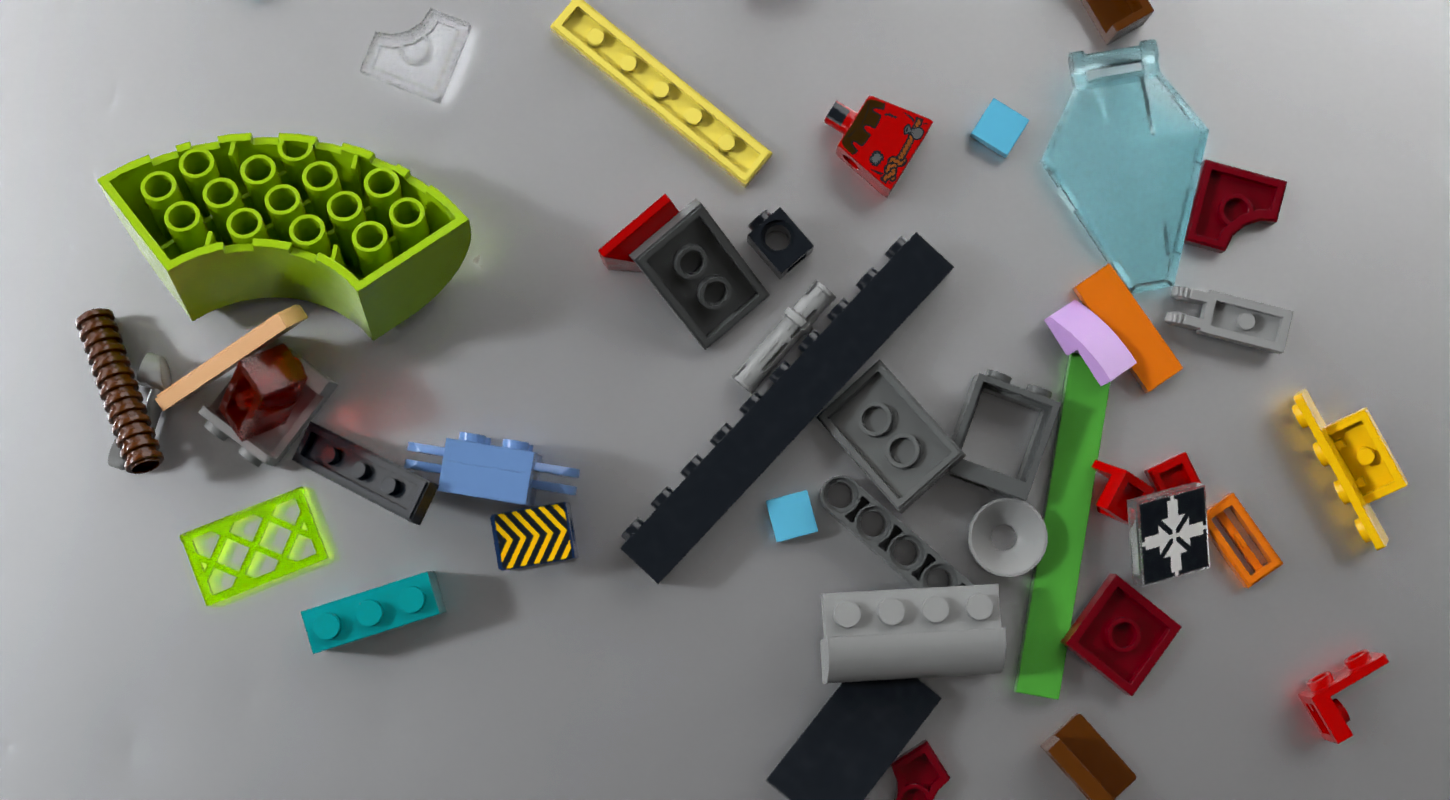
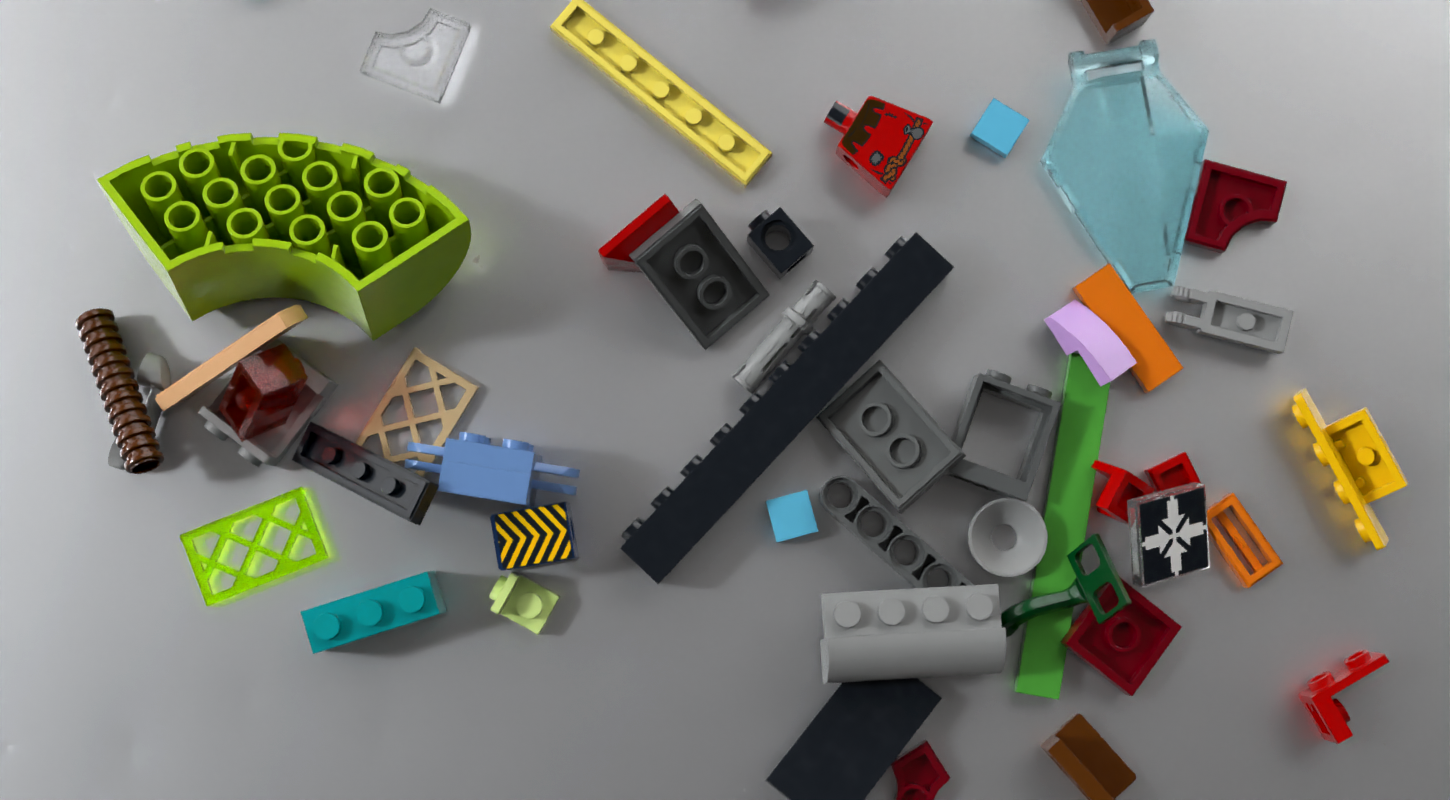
none -> tan window [355,347,479,477]
none -> yellowish green bracket [489,571,561,635]
none -> dark green piece [1001,533,1132,637]

